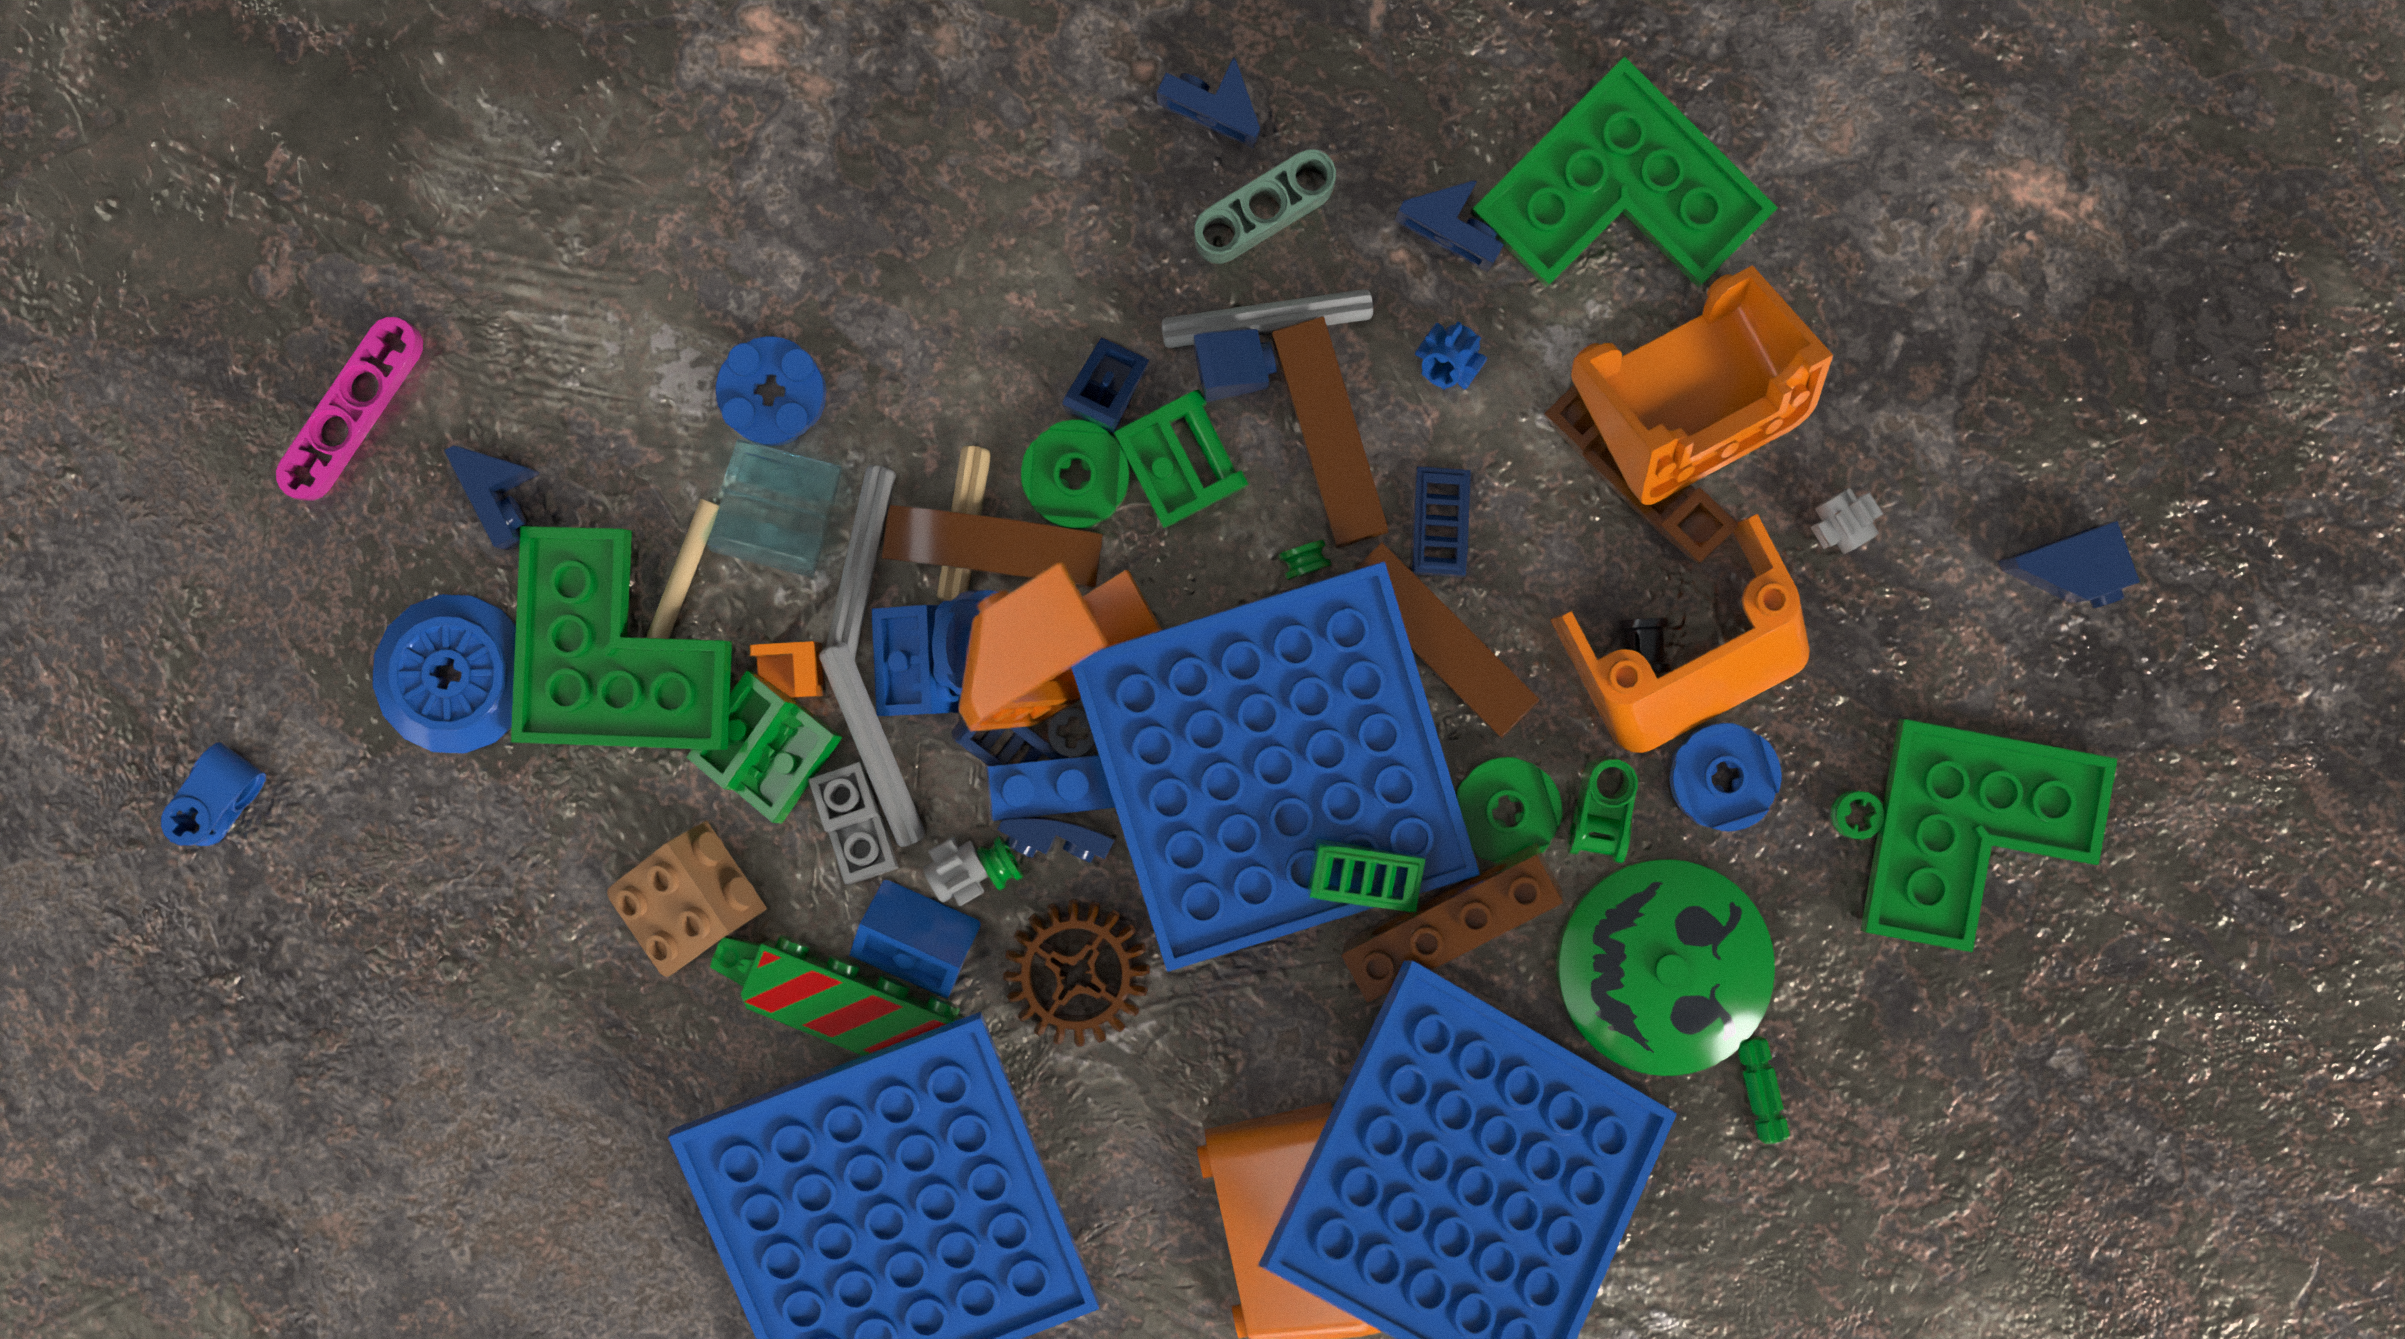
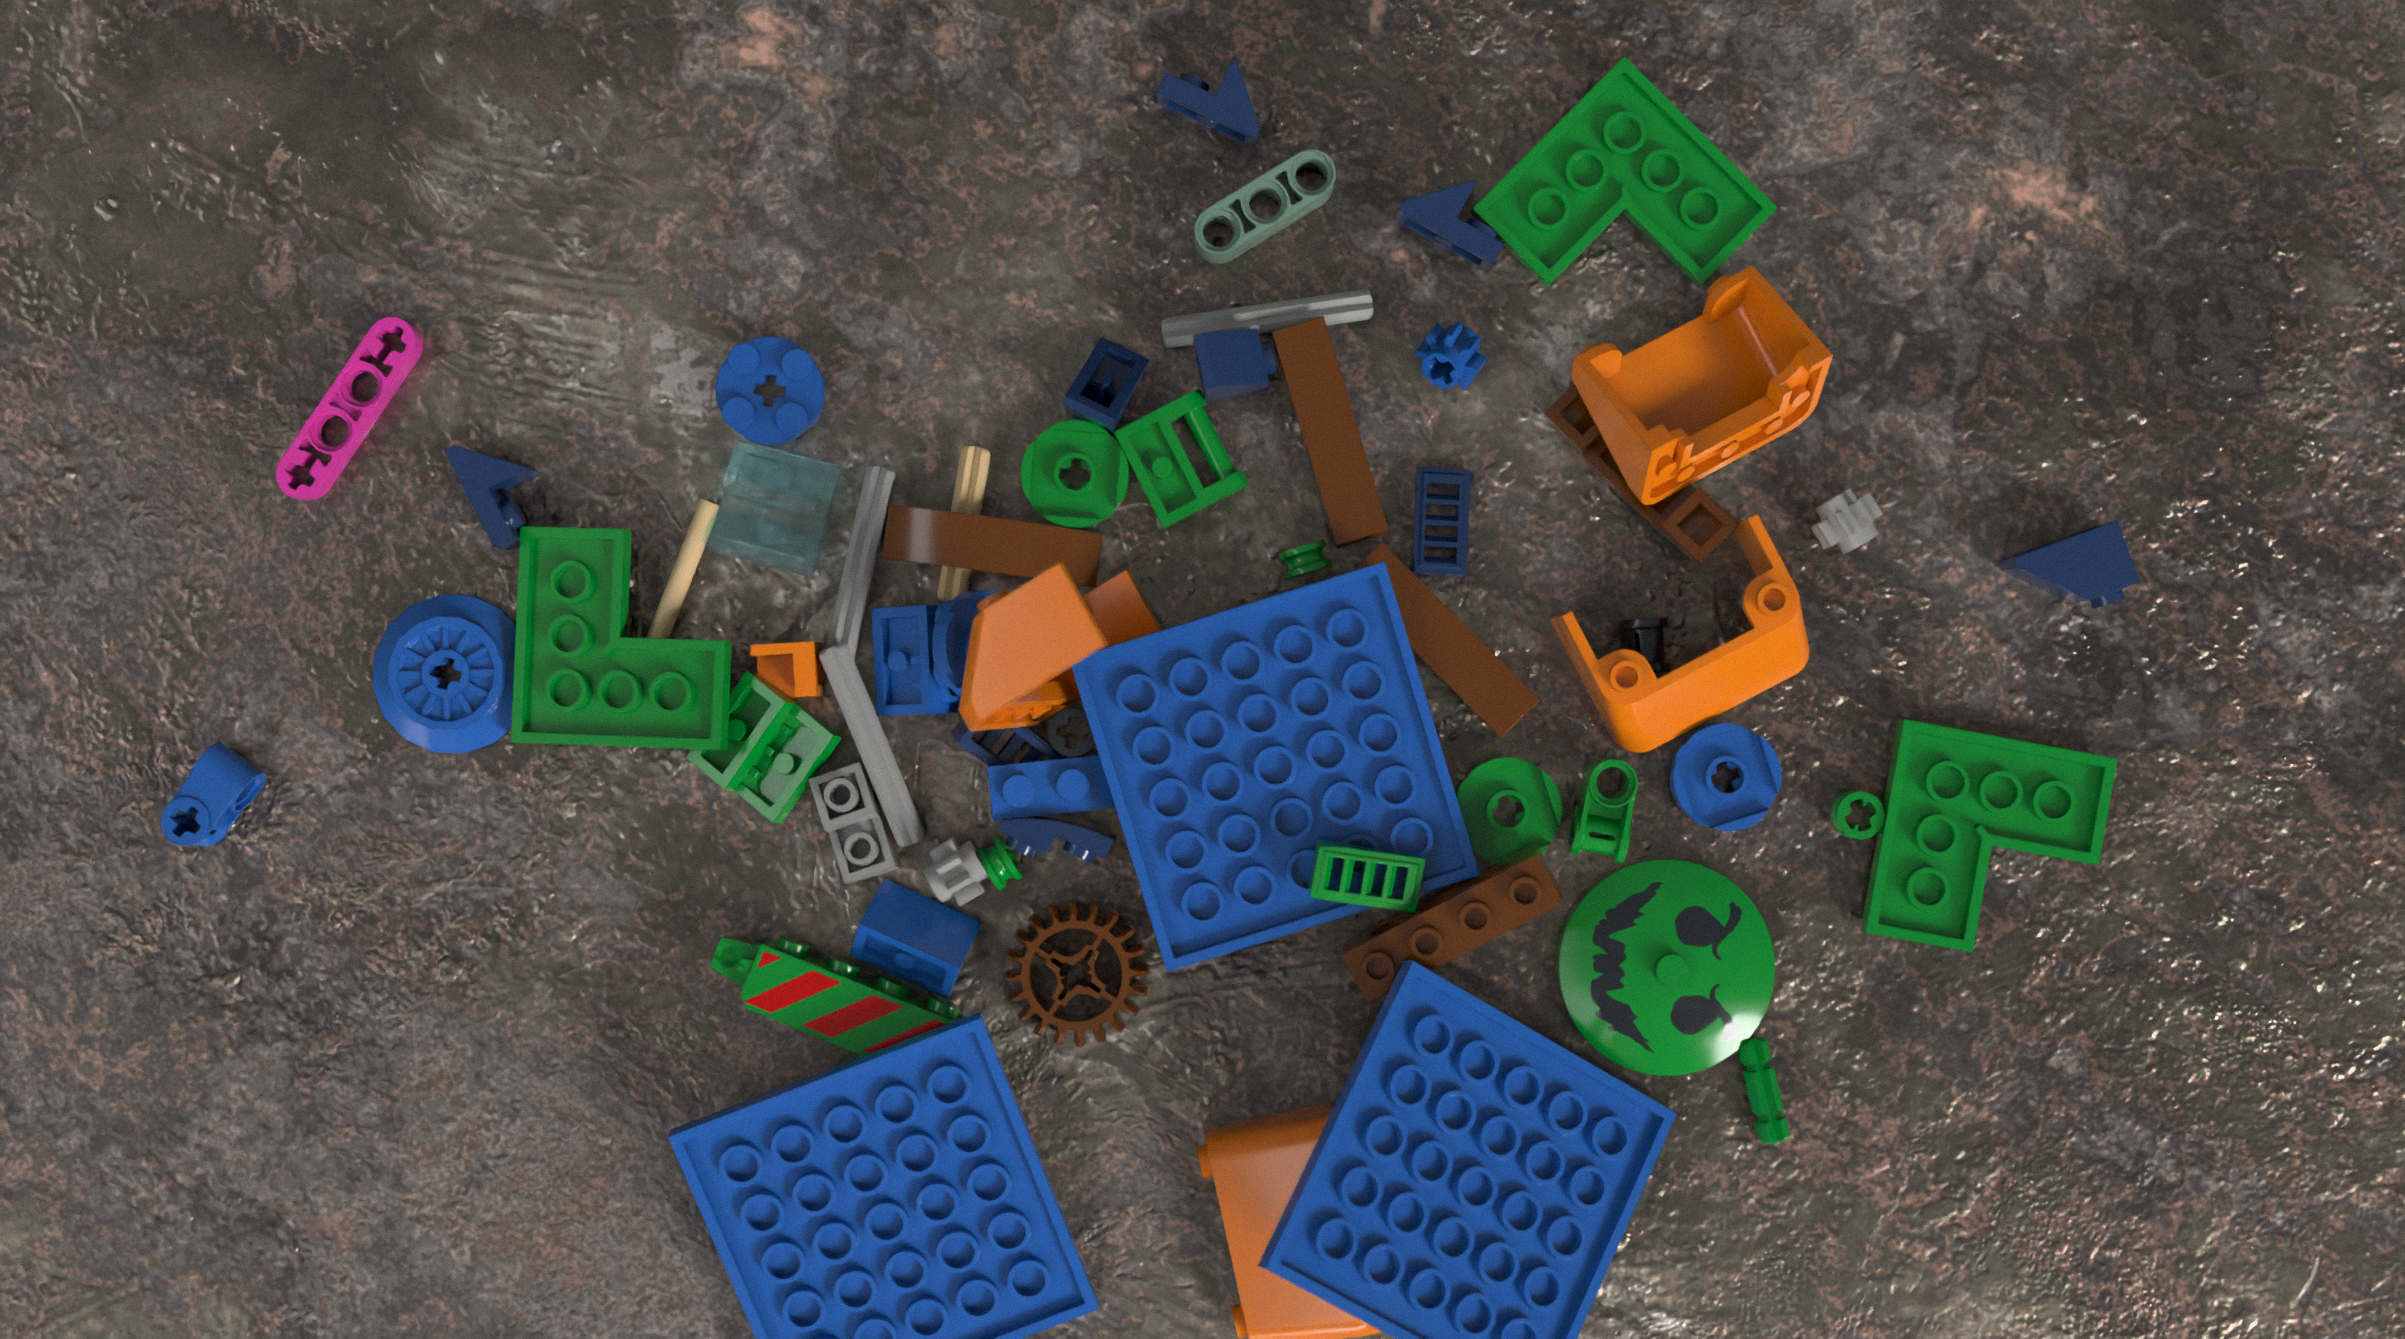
medium nougat bracket [607,820,767,977] -> none

